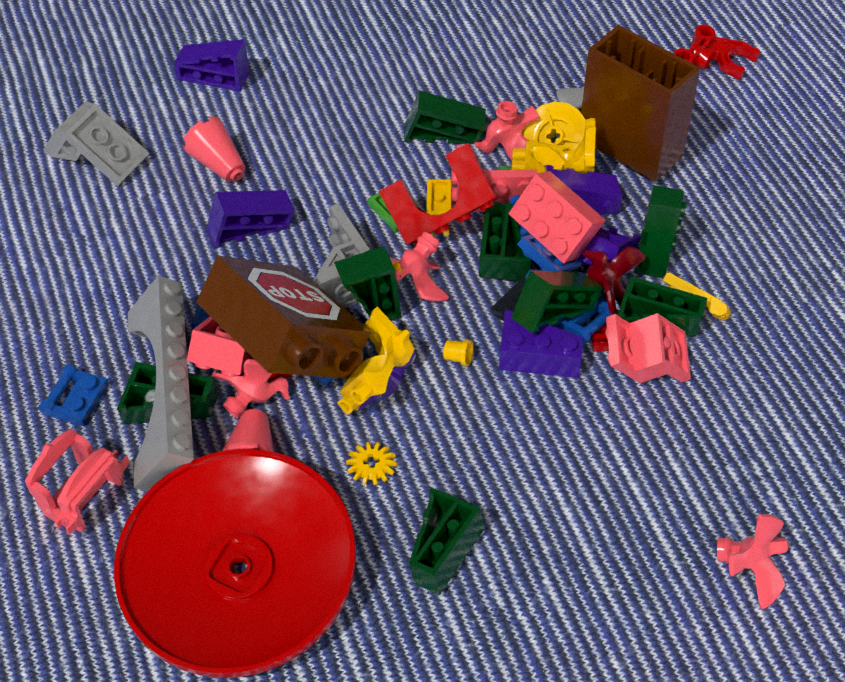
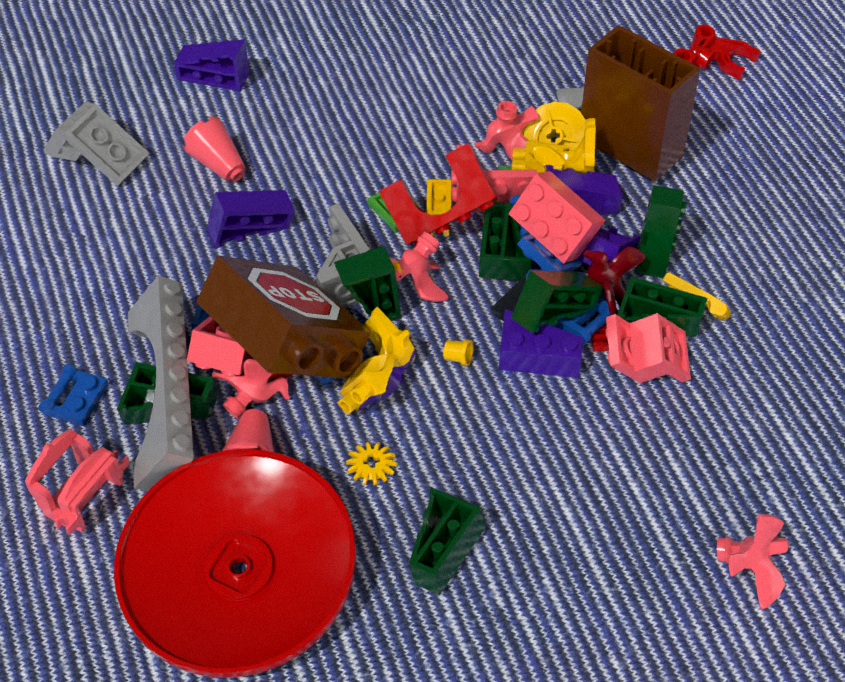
dark green wedge [404,90,486,144] -> none

